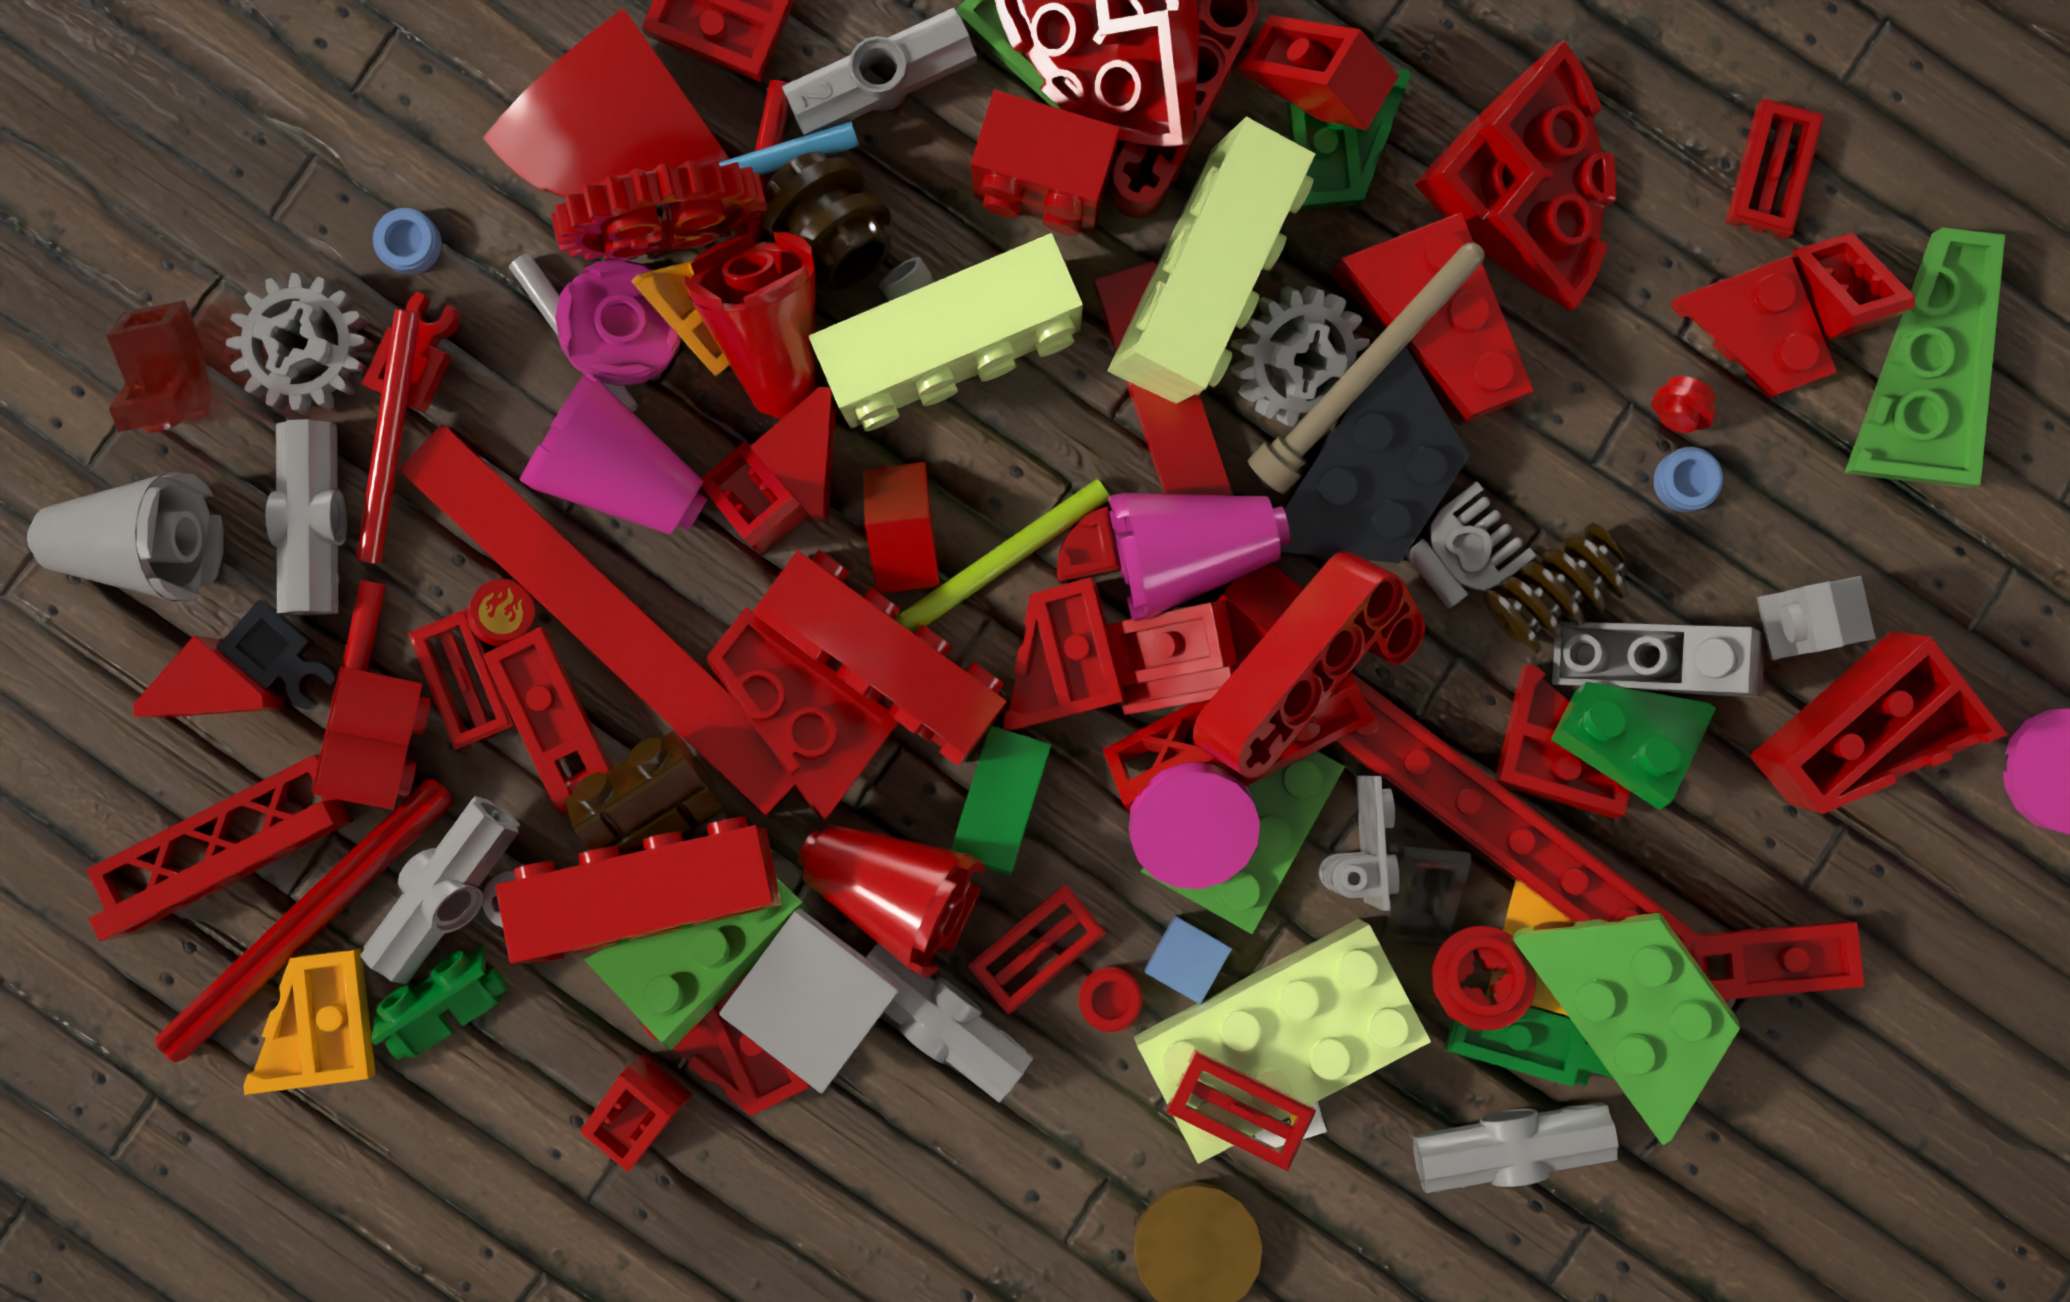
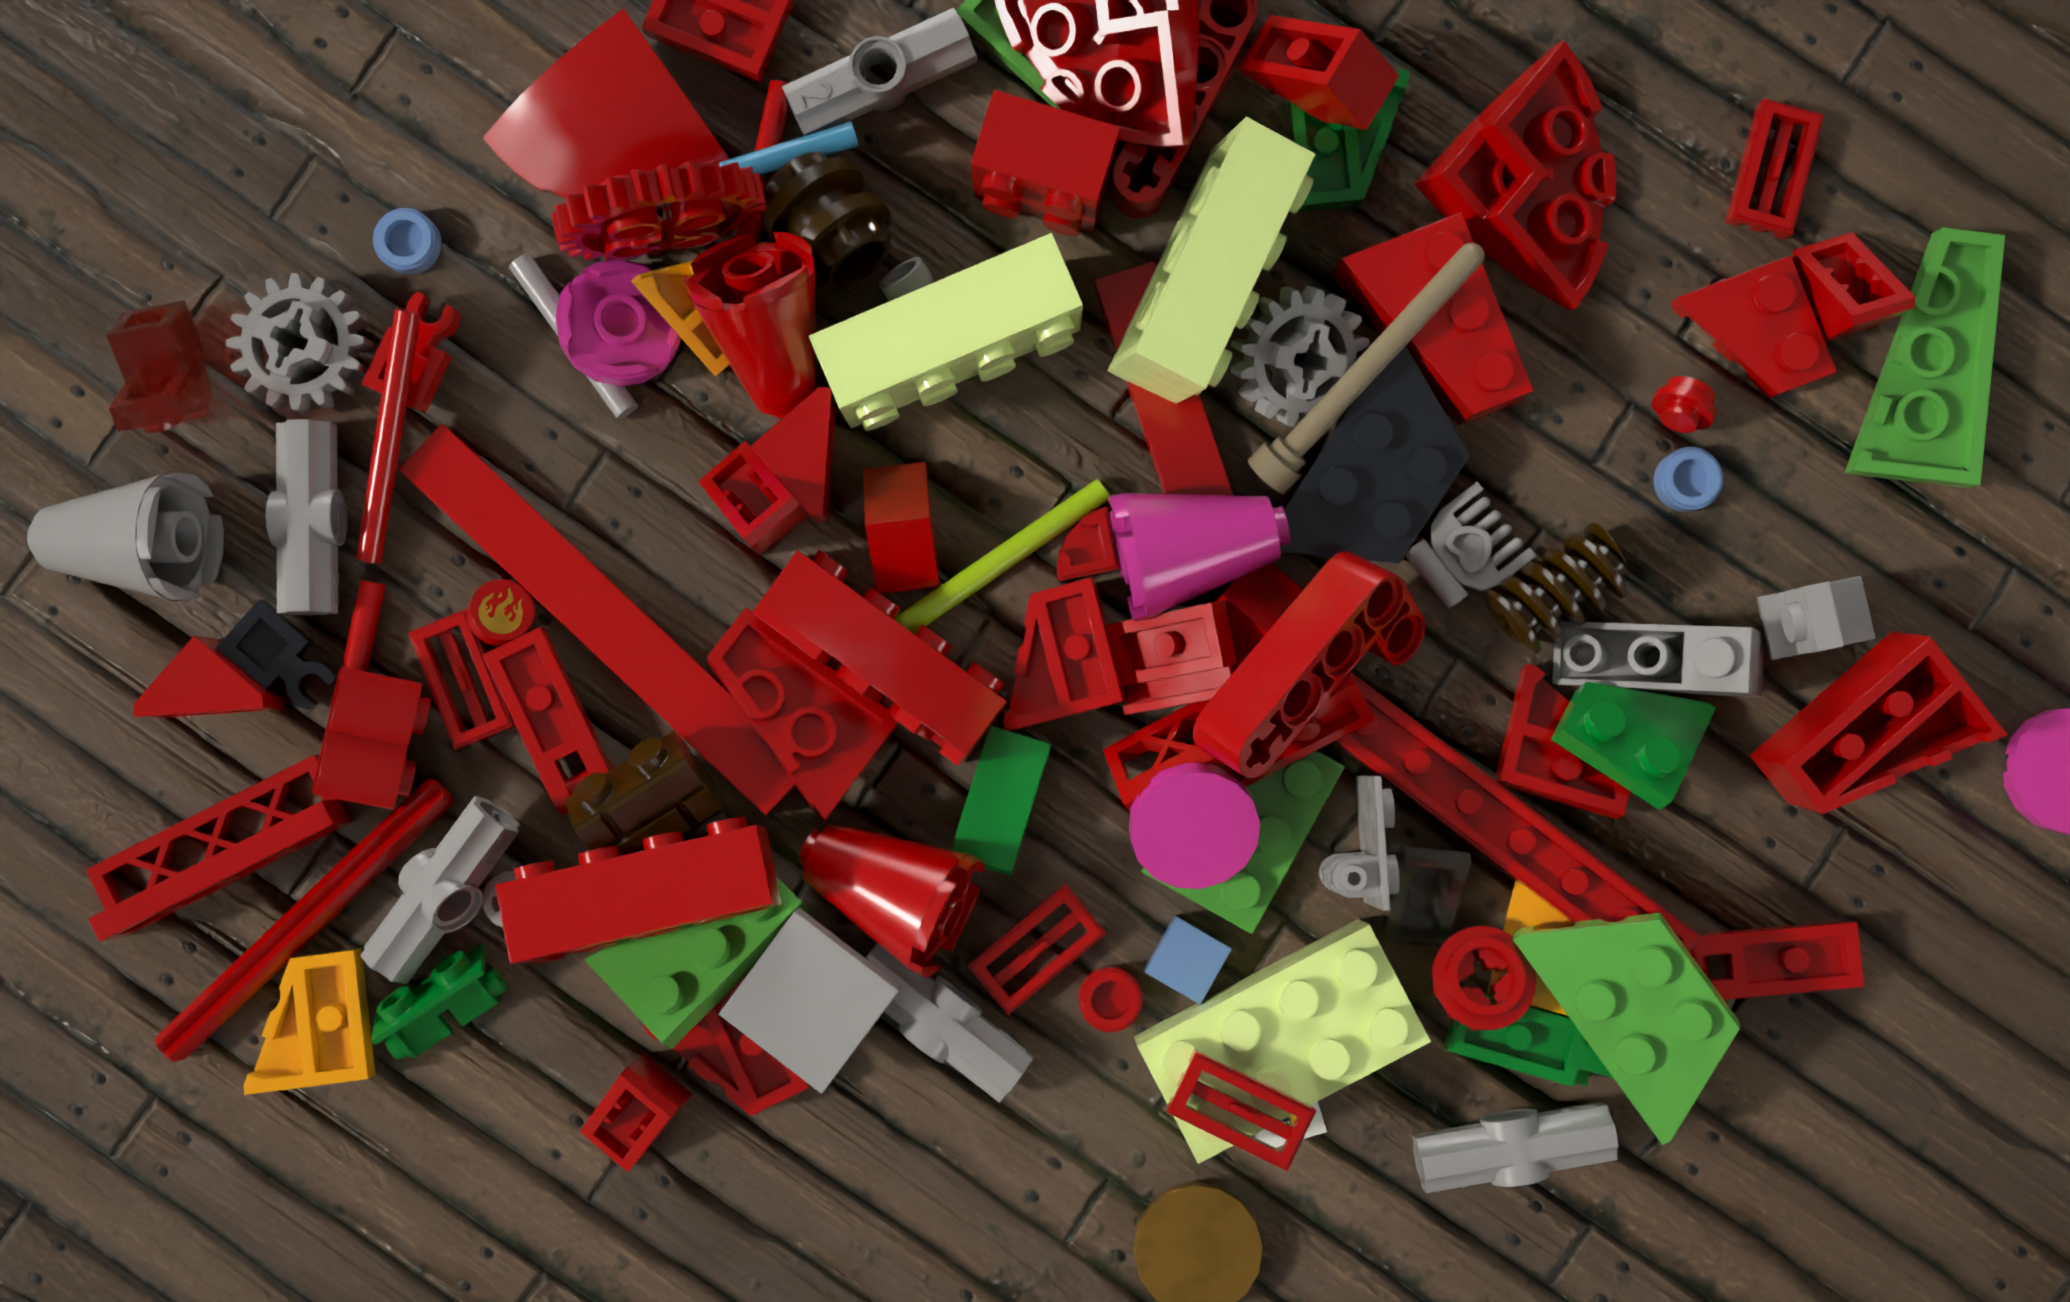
dark pink cone [520,373,708,535] -> none

